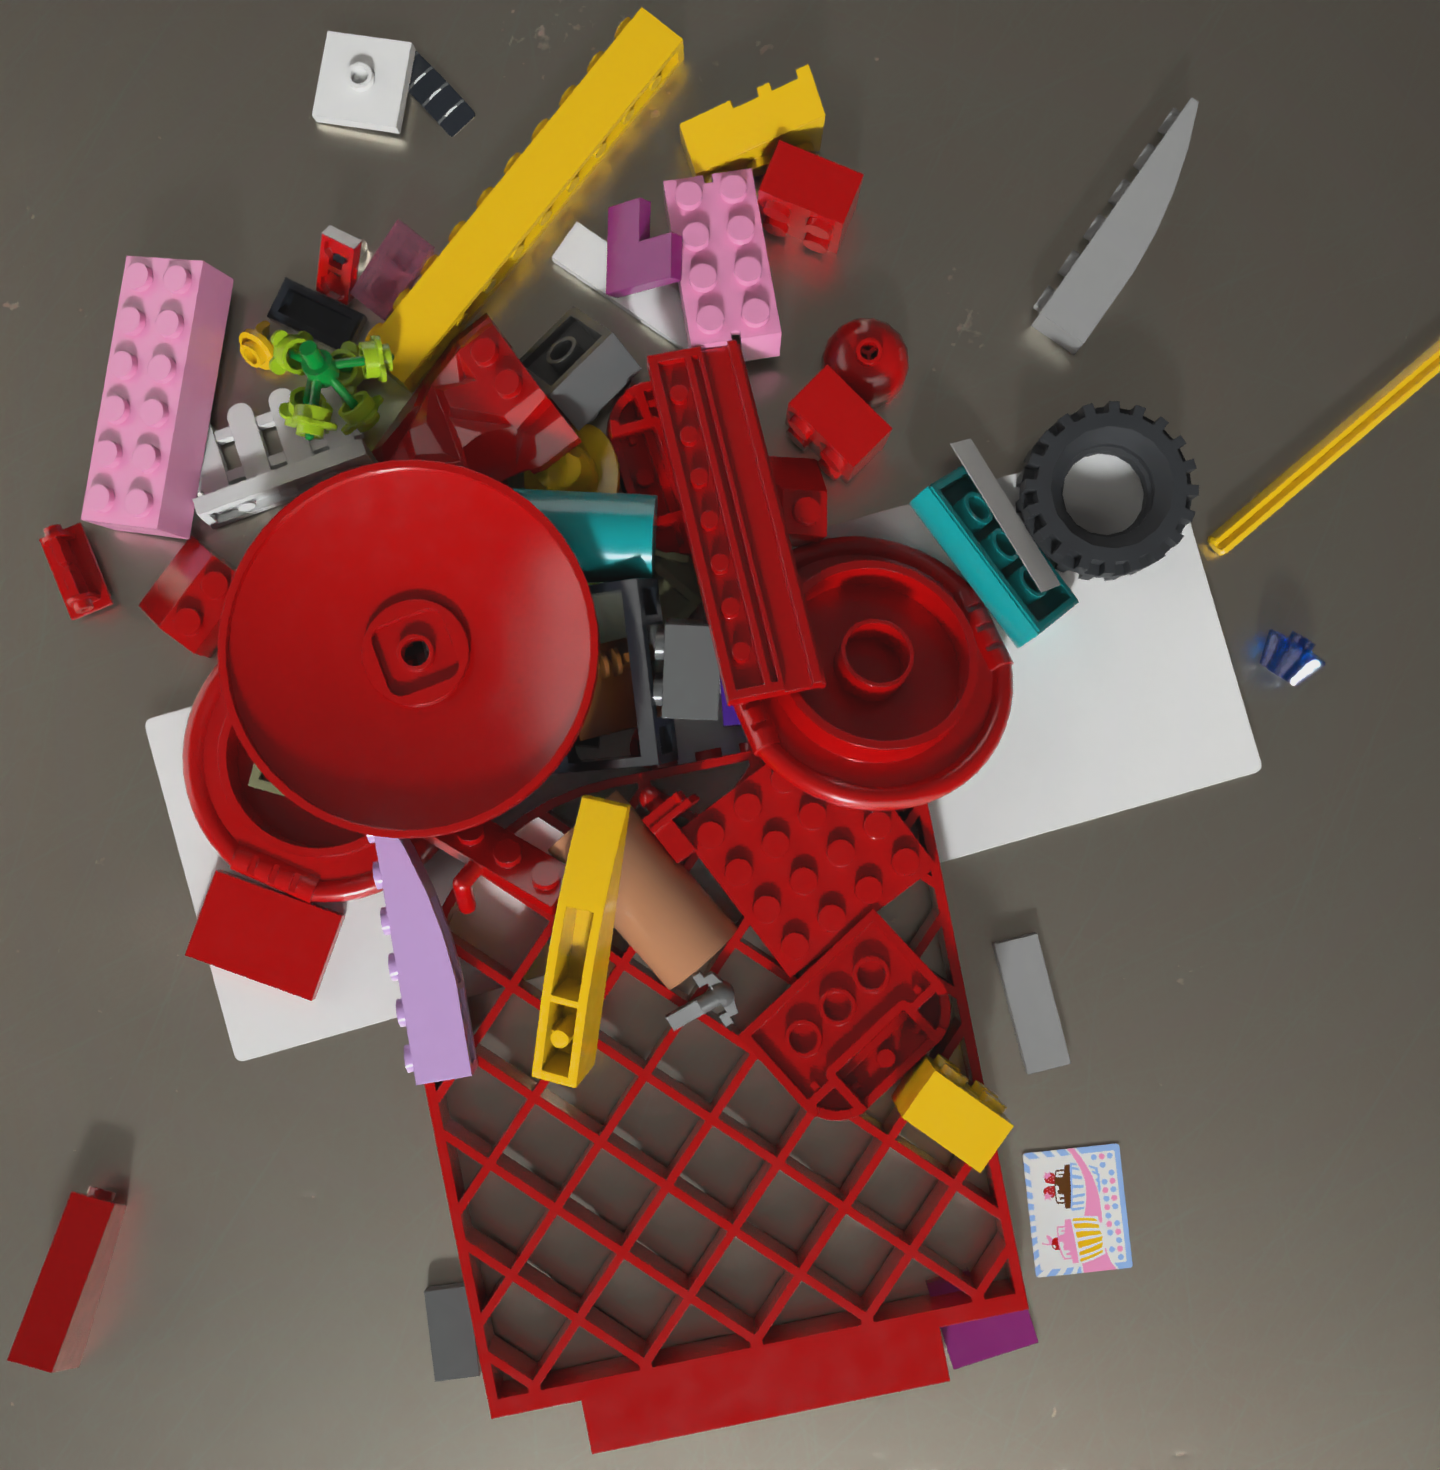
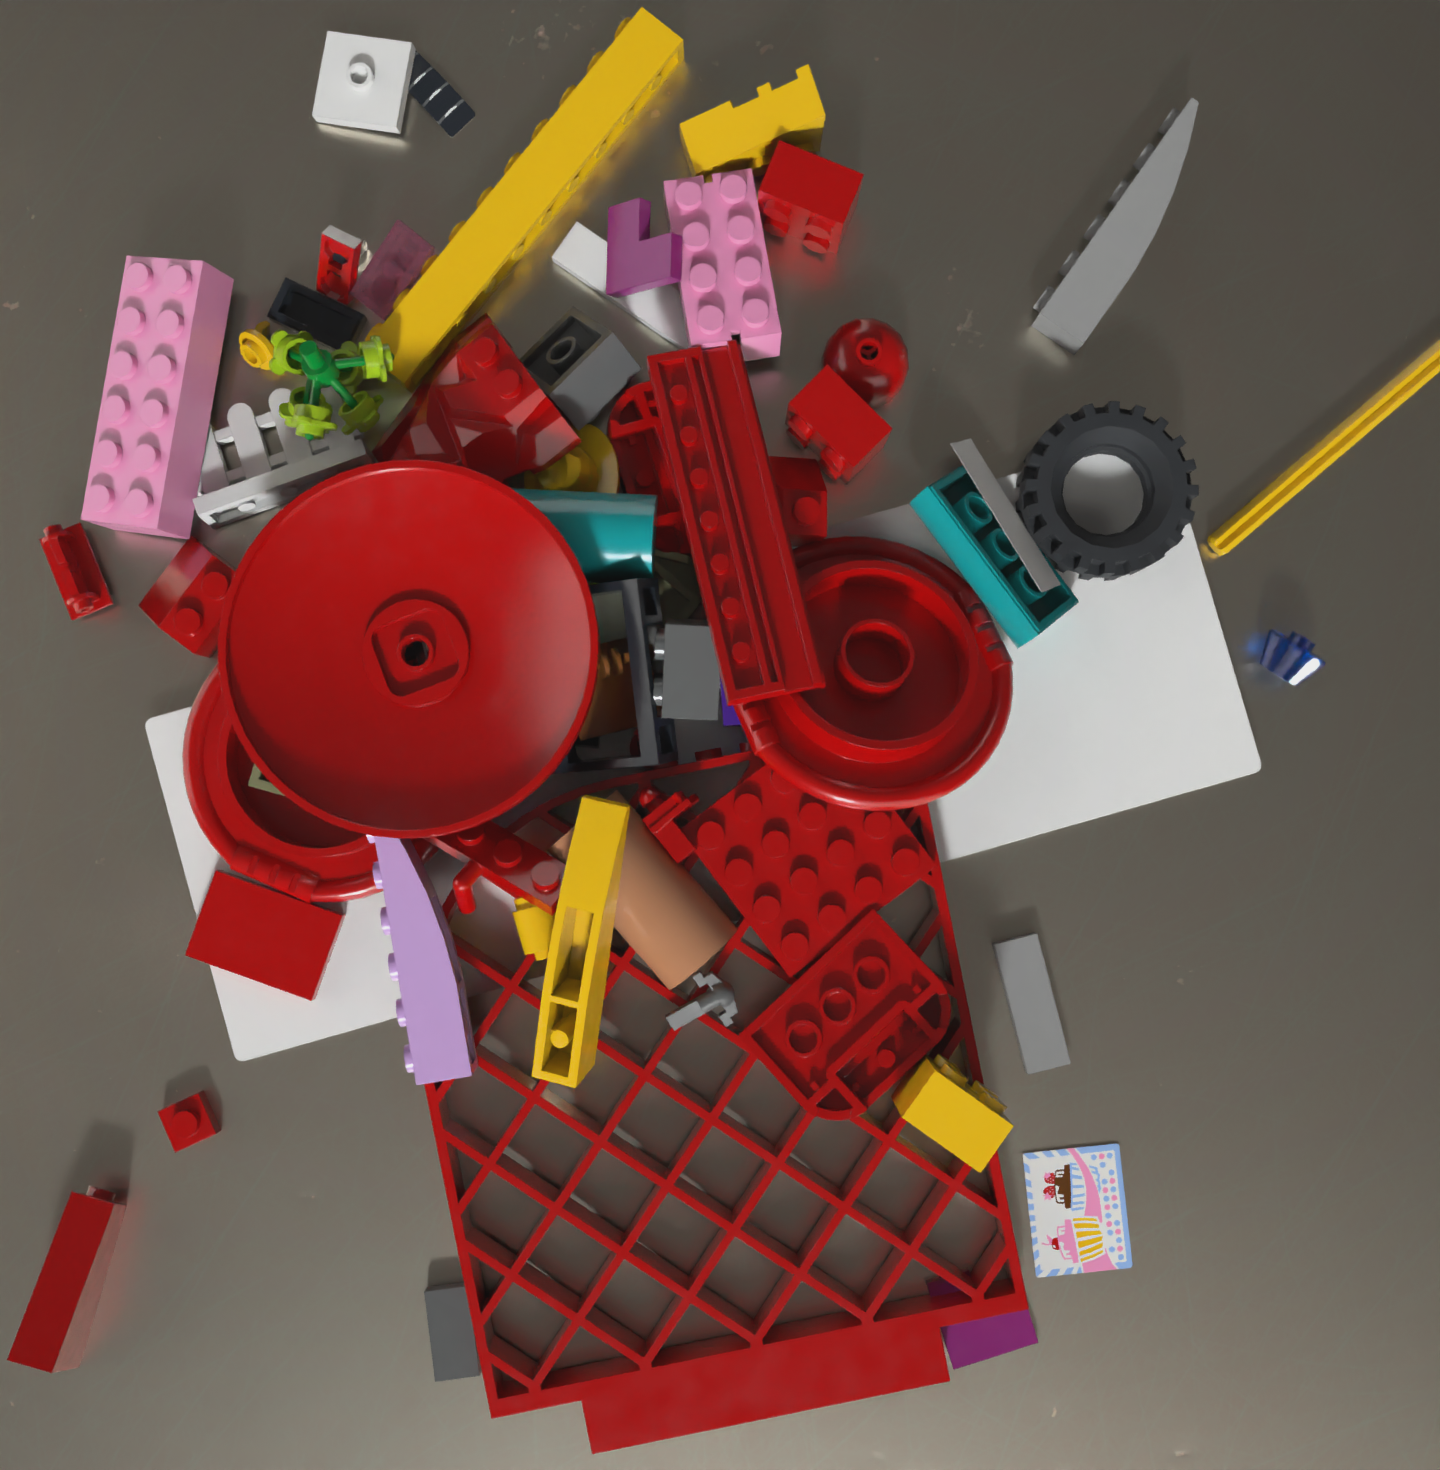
none -> red plate [157,1090,221,1153]
none -> yellow brick [512,897,556,961]

